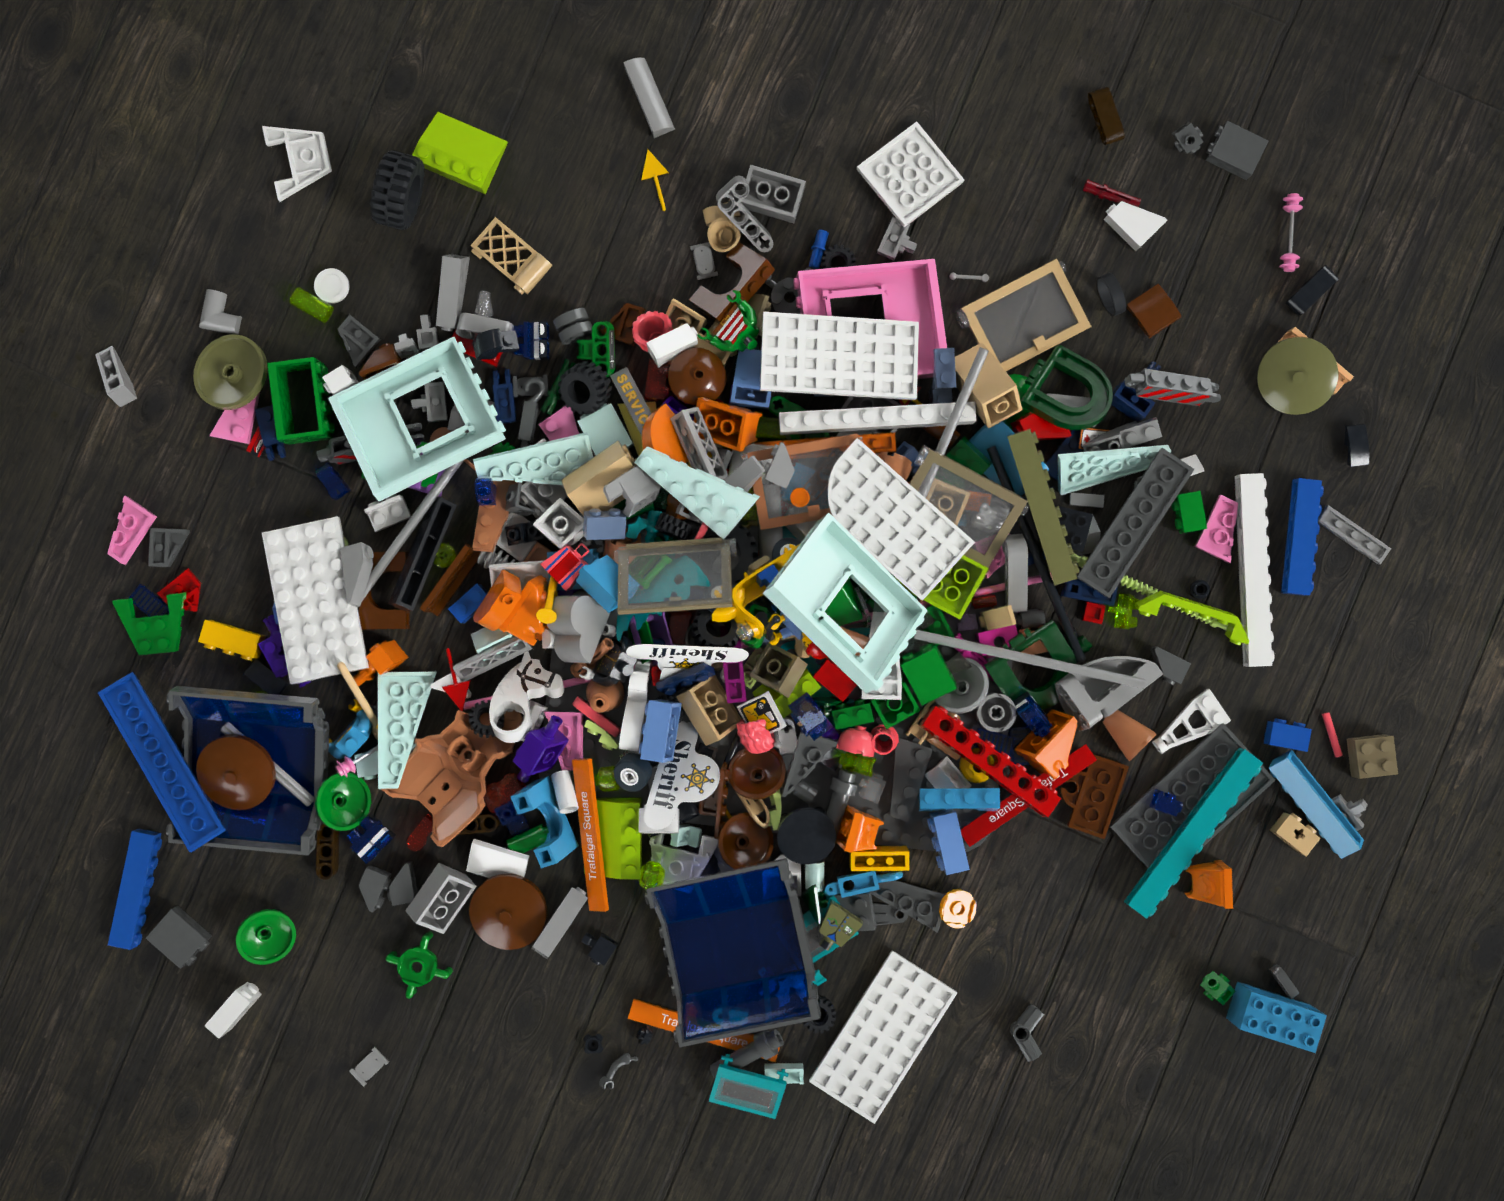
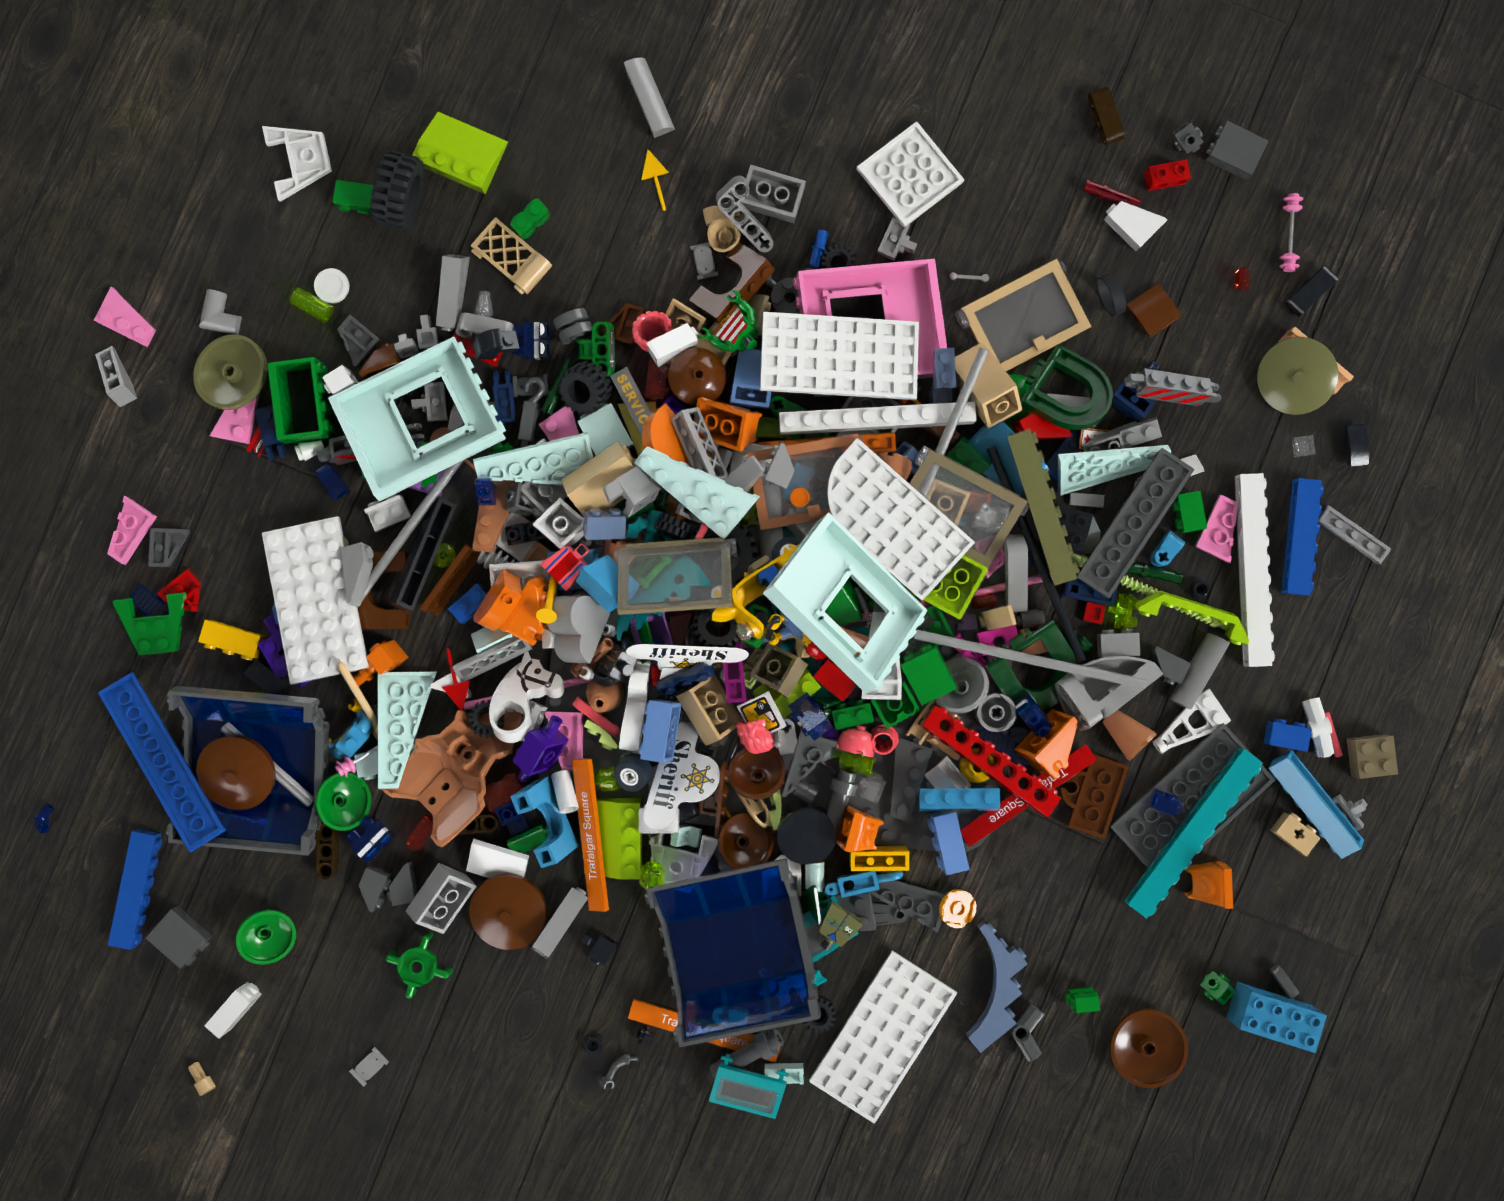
none -> clear blue arm [35,804,54,833]
none -> bright pink wing [94,287,156,347]
none -> tan piece [188,1062,216,1096]
none -> white cone [295,440,325,461]
none -> green brick [333,180,373,215]
none -> green brick [510,198,550,240]
none -> sand blue arch [966,920,1028,1053]
none -> green brick [1065,987,1100,1014]
none -> light grey brick [1097,629,1140,657]
none -> reddish brown dish [1109,1008,1188,1088]
none -> dark green pin [1126,562,1183,584]
none -> red brick [1144,159,1191,191]
none -> dark azure piece [1150,530,1185,567]
none -> light grey brick [1169,633,1230,710]
none -> clear red slope [1235,267,1250,291]
none -> clear plate [1292,435,1316,457]
none -> white piece [1302,698,1334,758]

